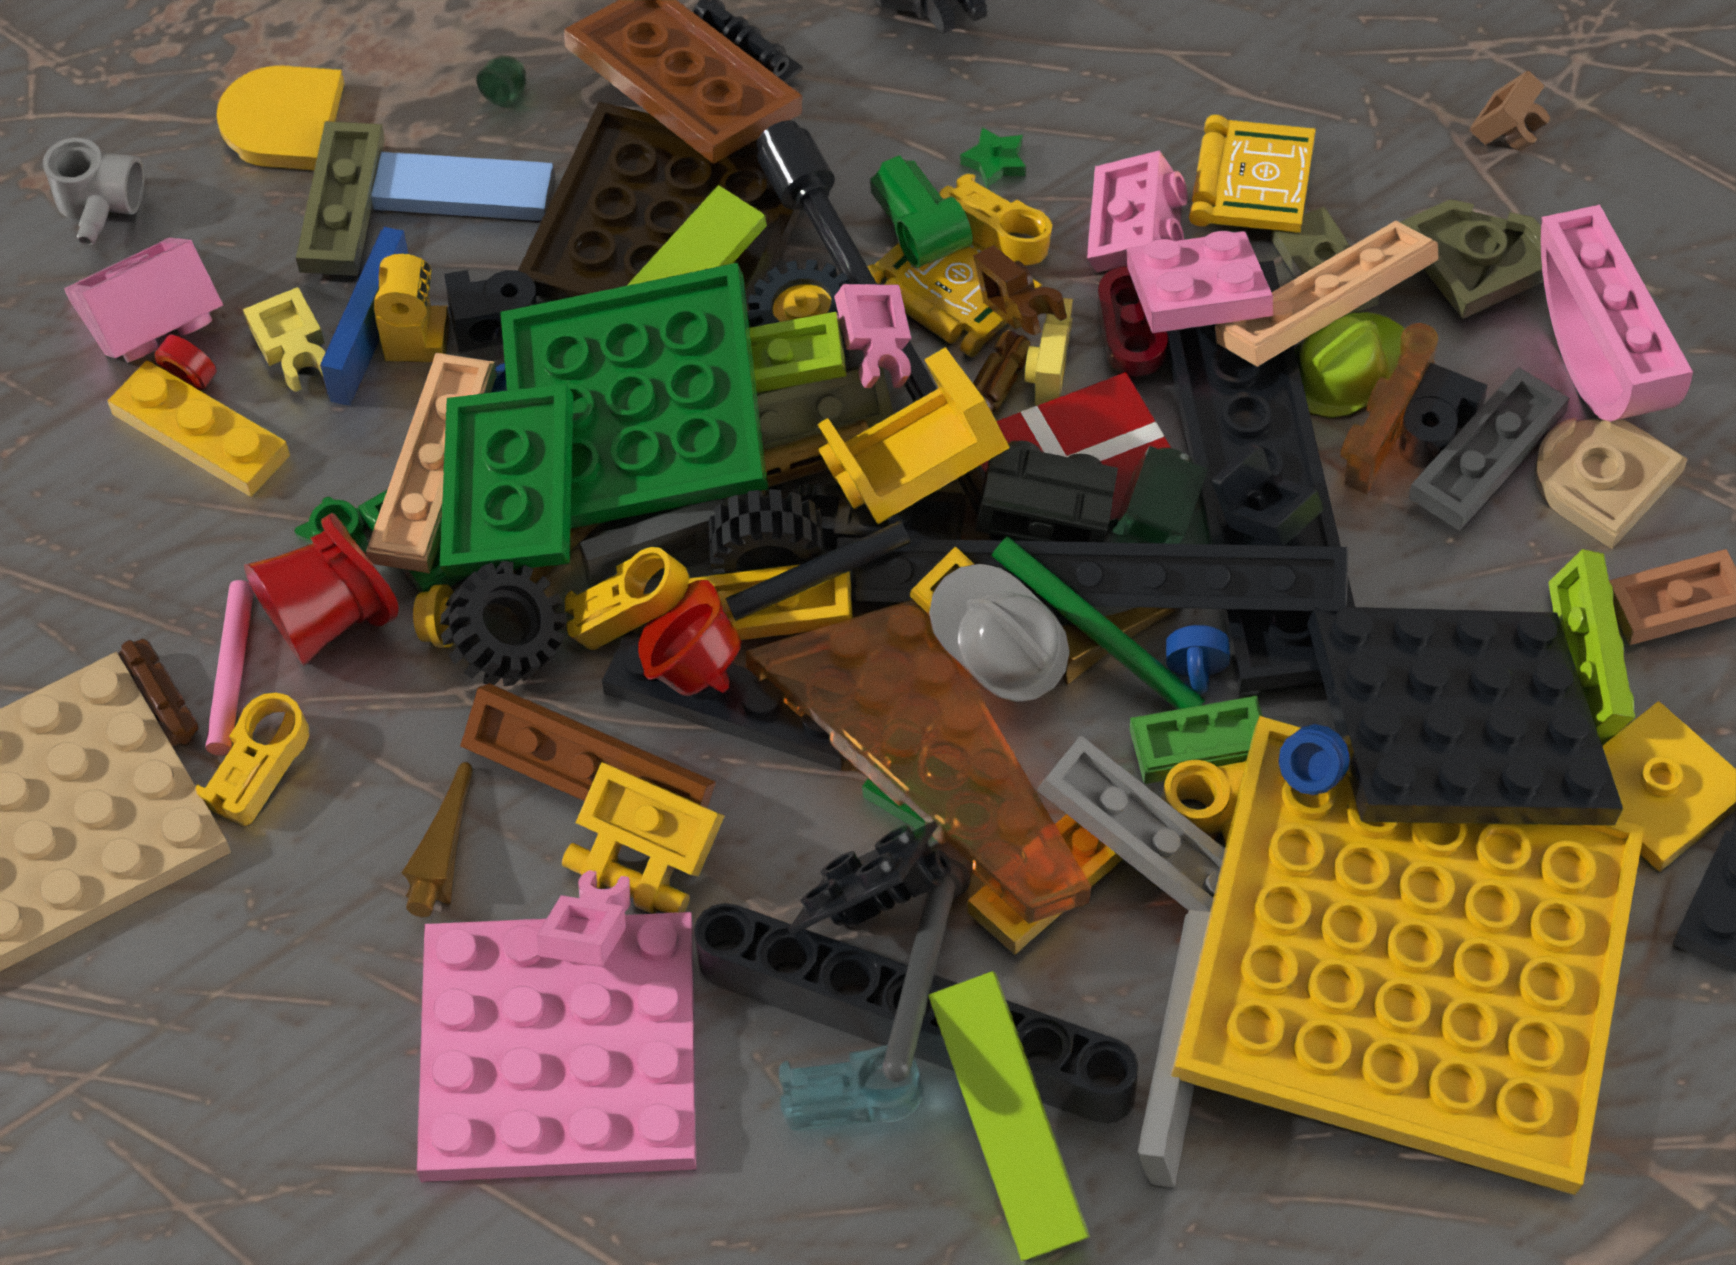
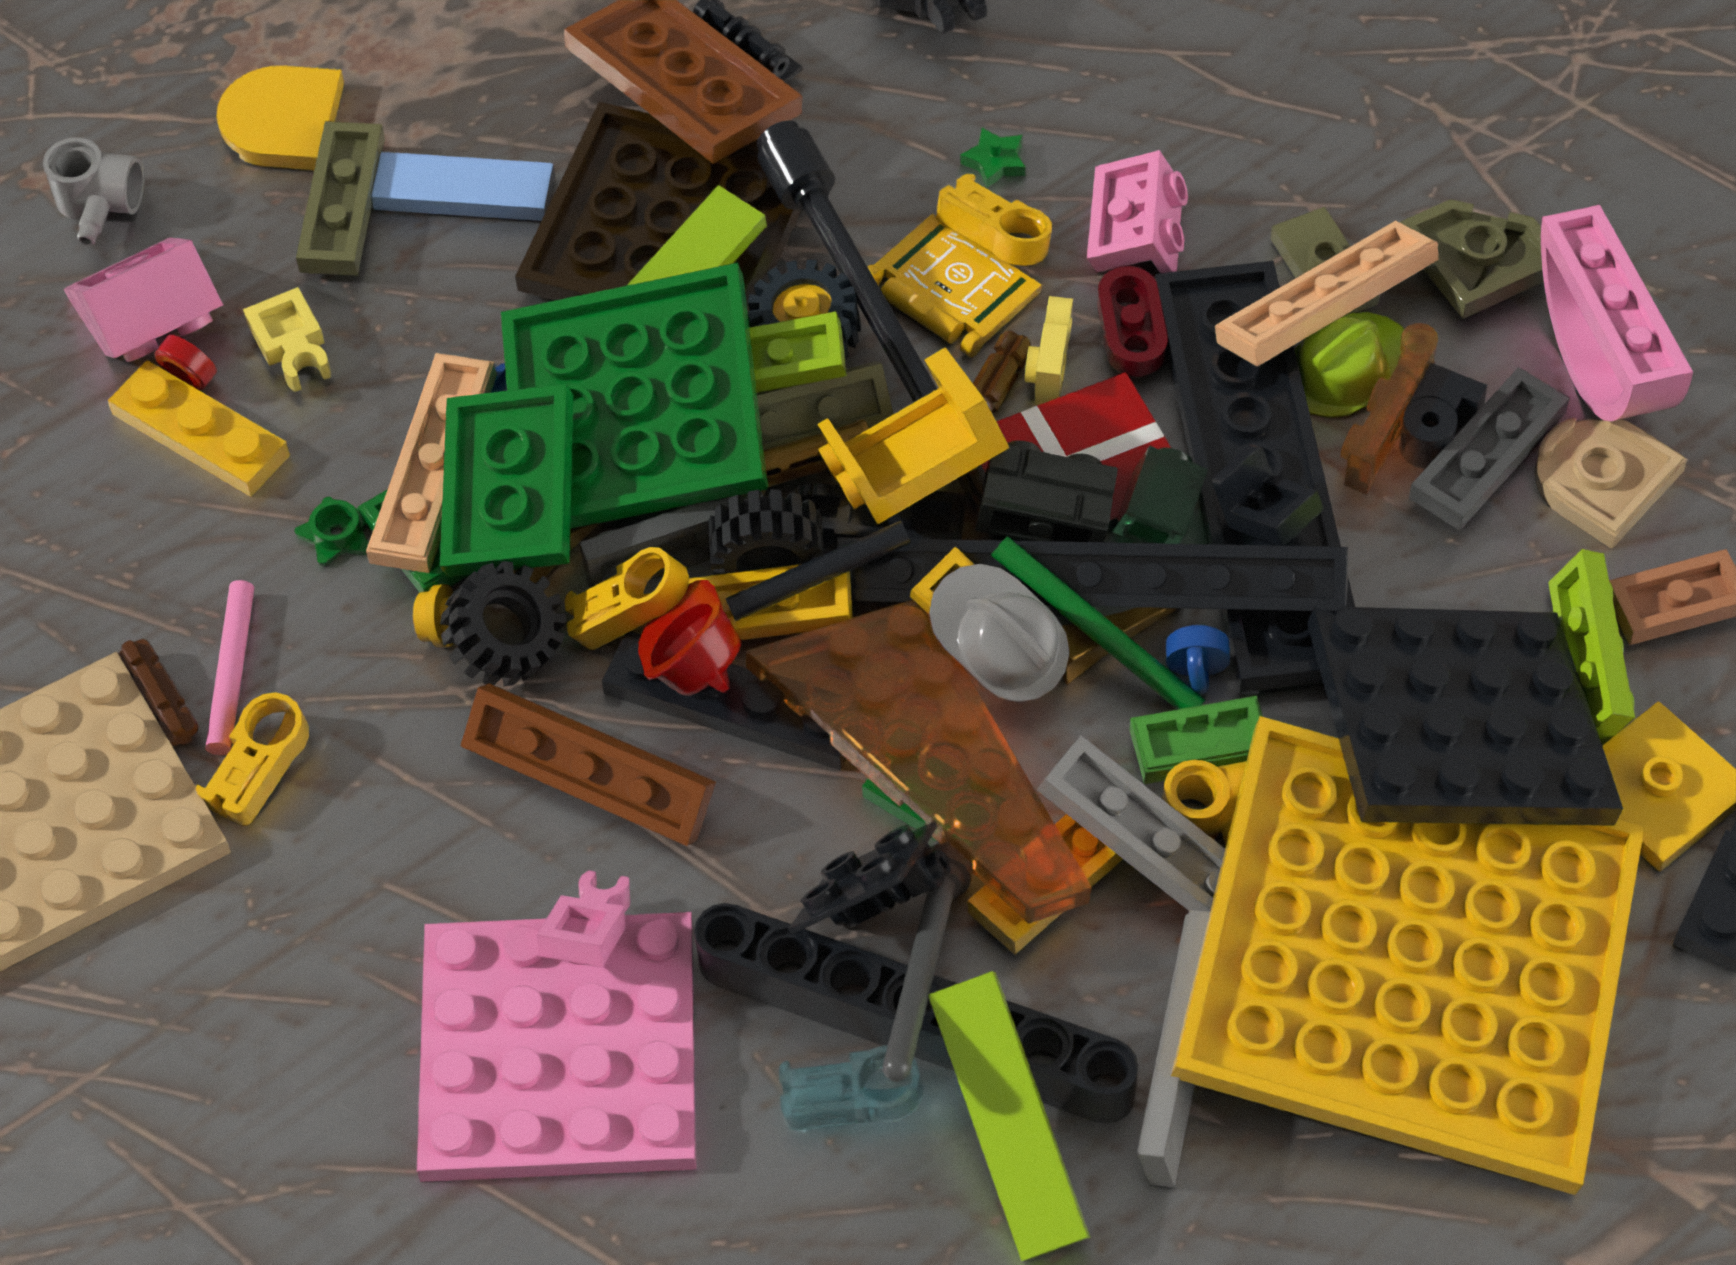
red hat [244,513,399,667] -> none
blue tile [320,227,409,406] -> none
yellow leg [374,254,450,362] -> none
pearl gold piece [401,762,473,917] -> none
black leg [444,270,537,353] -> none
clear green hinge [476,55,527,107] -> none
yellow plate [562,762,725,914] -> none
bright pink plate [834,284,911,388] -> none
green piece [870,155,973,268] -> none
reddish brown plate [973,245,1067,335] -> none
bright pink plate [1127,231,1273,333] -> none
yellow piece [1189,114,1316,233] -> none
blue tile [1279,724,1350,795] -> none
medium nougat tile [1469,70,1550,152] -> none

